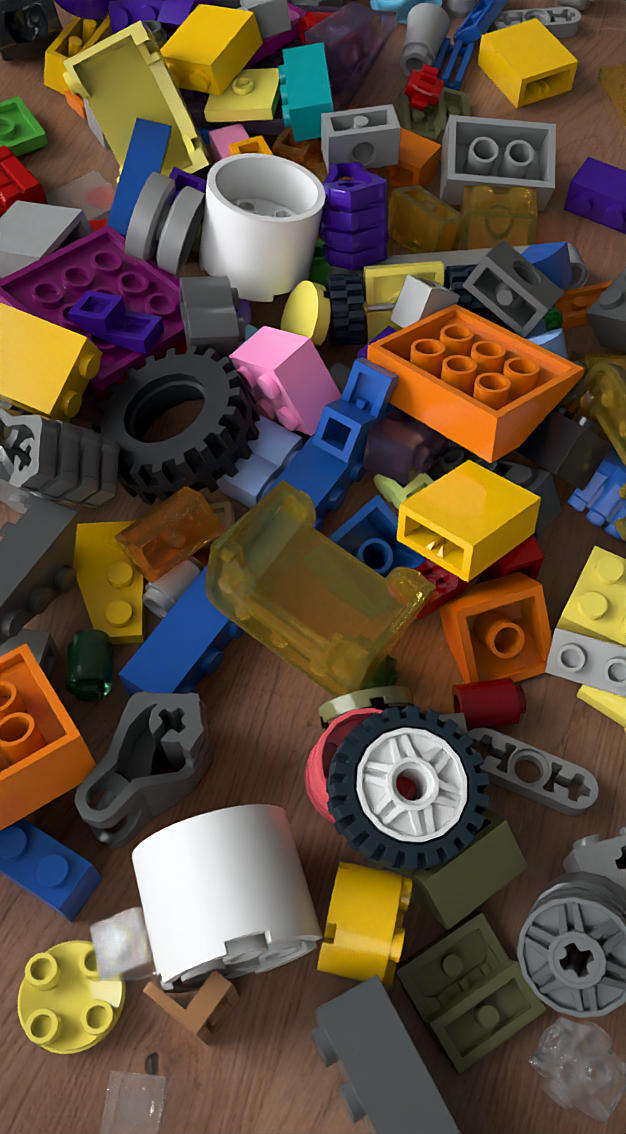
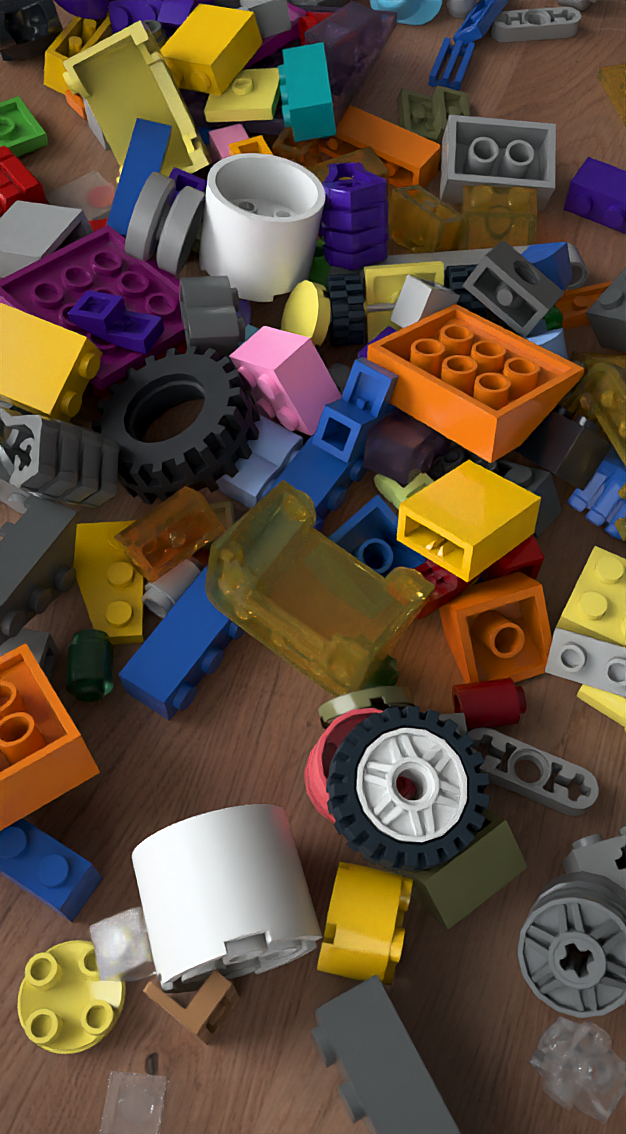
dark grey piece [74,691,213,849] -> none
light grey brick [321,104,401,174] -> none
olive slope [394,911,546,1074] -> none
light grey plant [400,3,450,77] -> none
red gear [403,63,444,111] -> none
yellow brick [477,18,578,108] -> none

